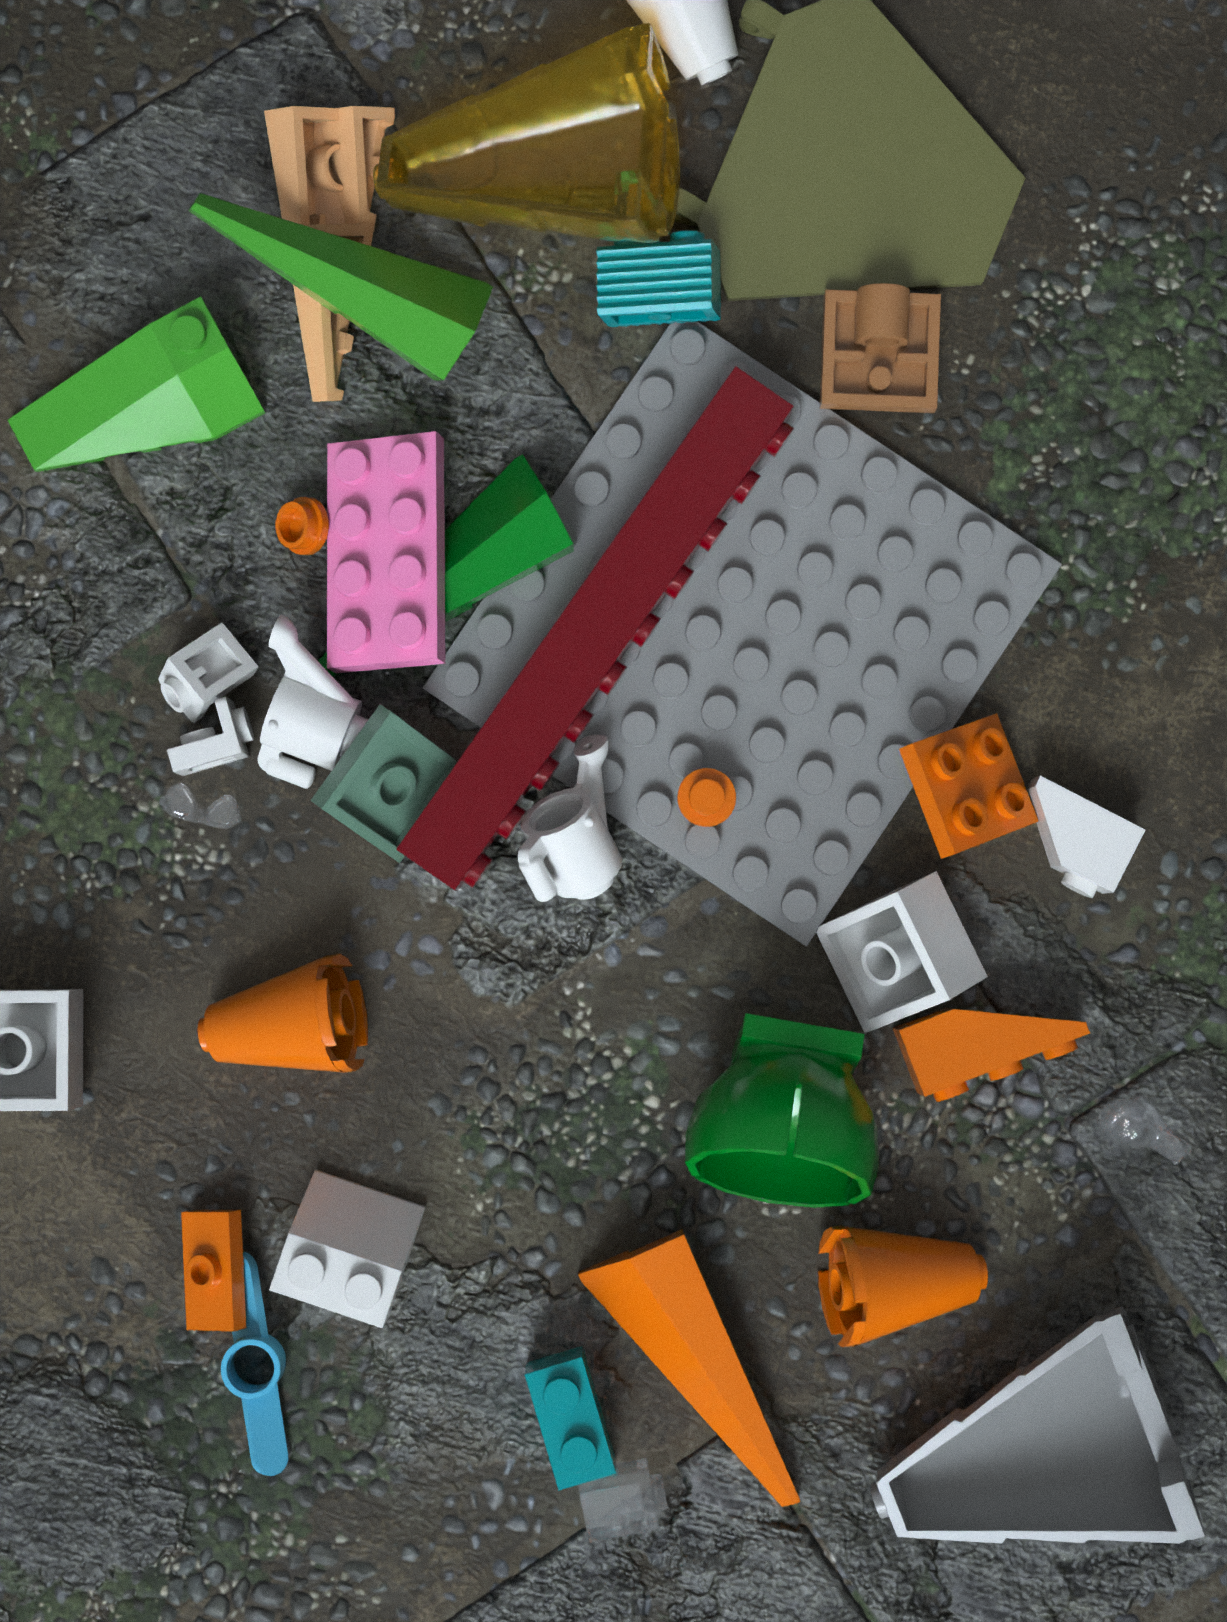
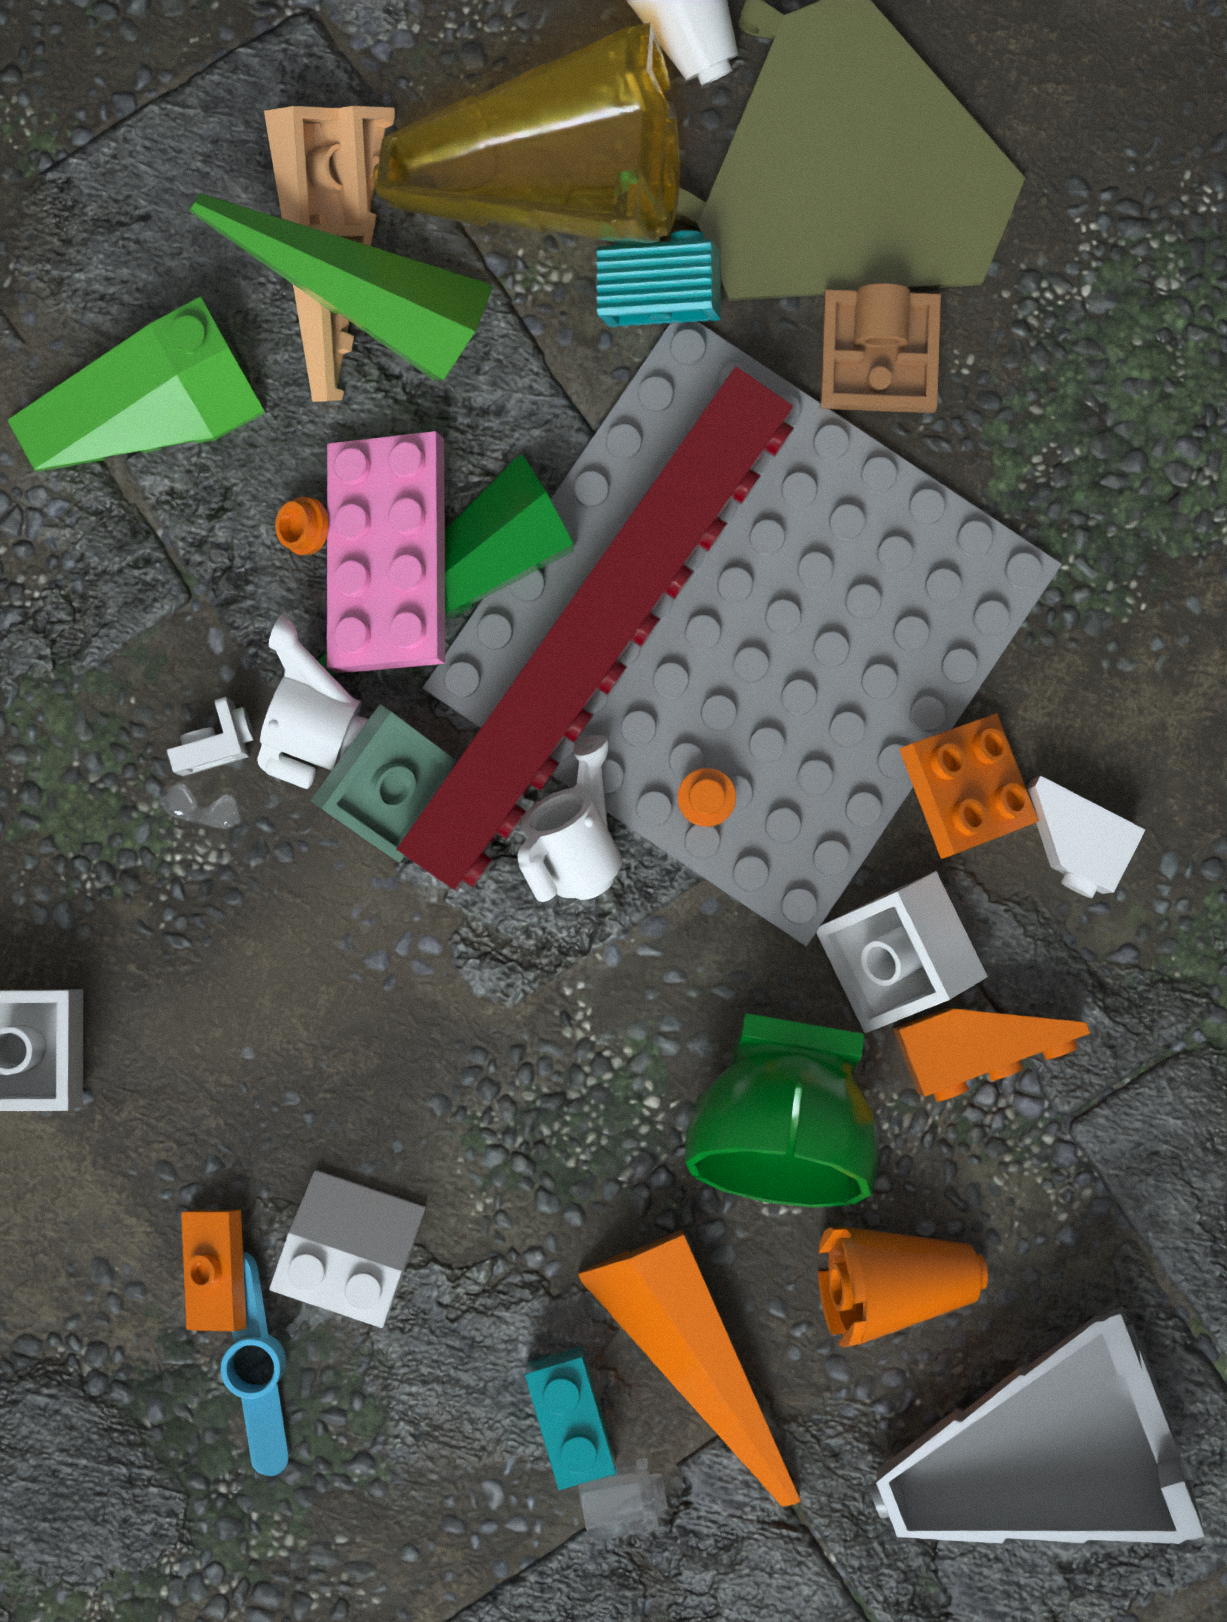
white bracket [158,622,259,723] -> none
orange cone [197,953,368,1073] -> none
clear animal [1096,1097,1192,1165] -> none

